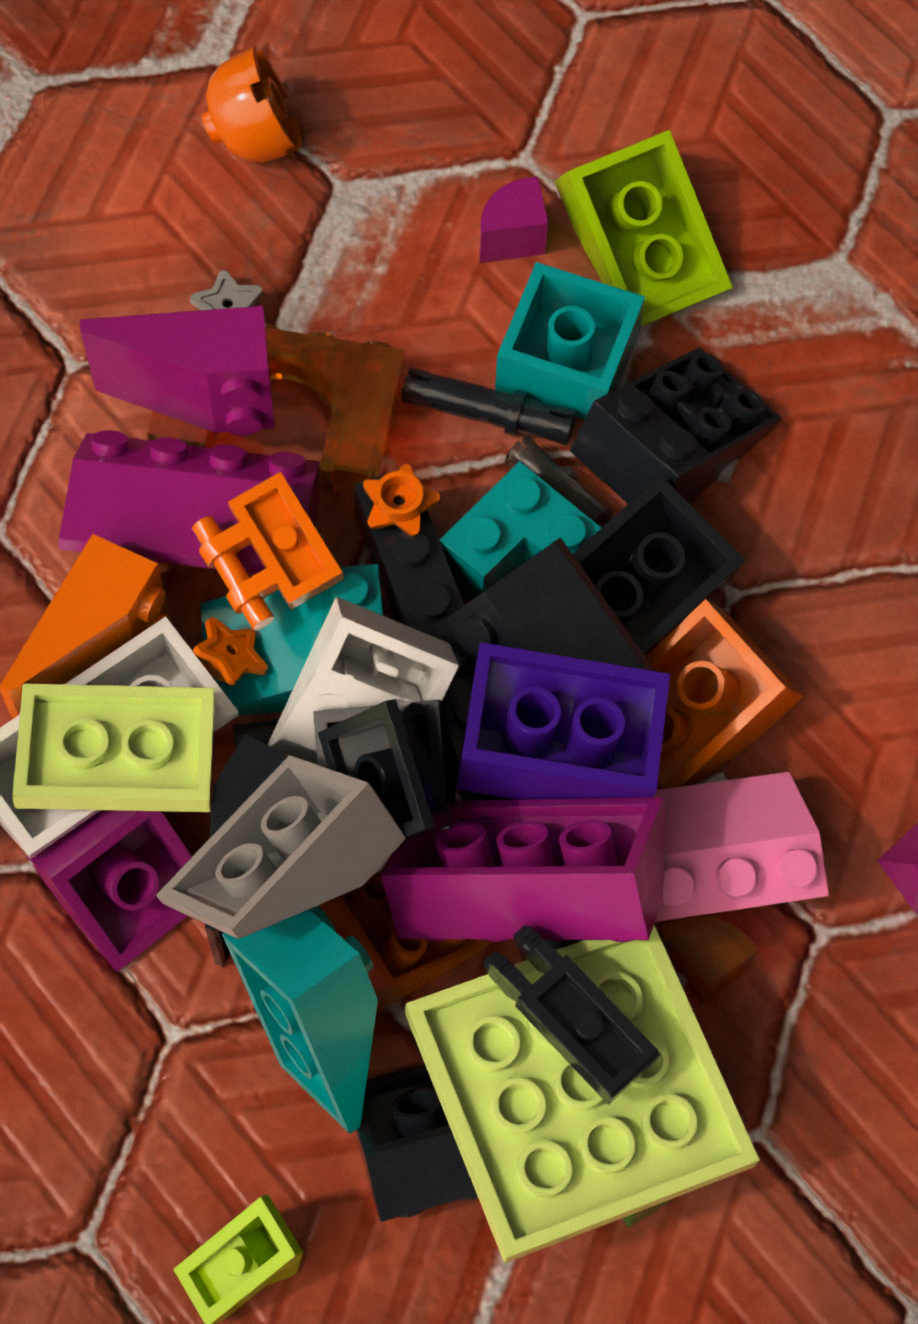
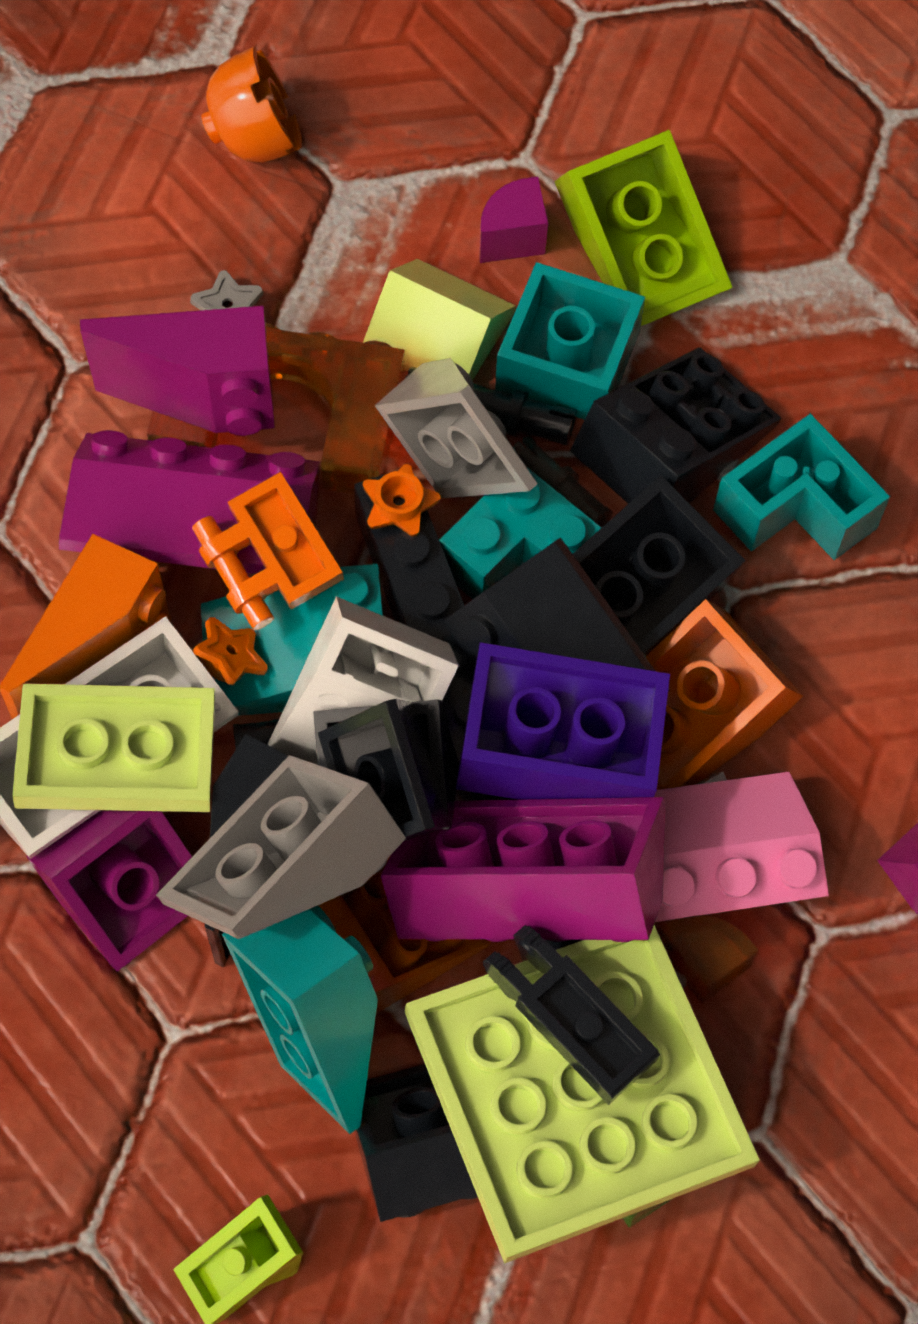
none -> yellowish green slope [363,259,516,380]
none -> light grey slope [375,358,538,498]
none -> teal brick [713,413,890,561]

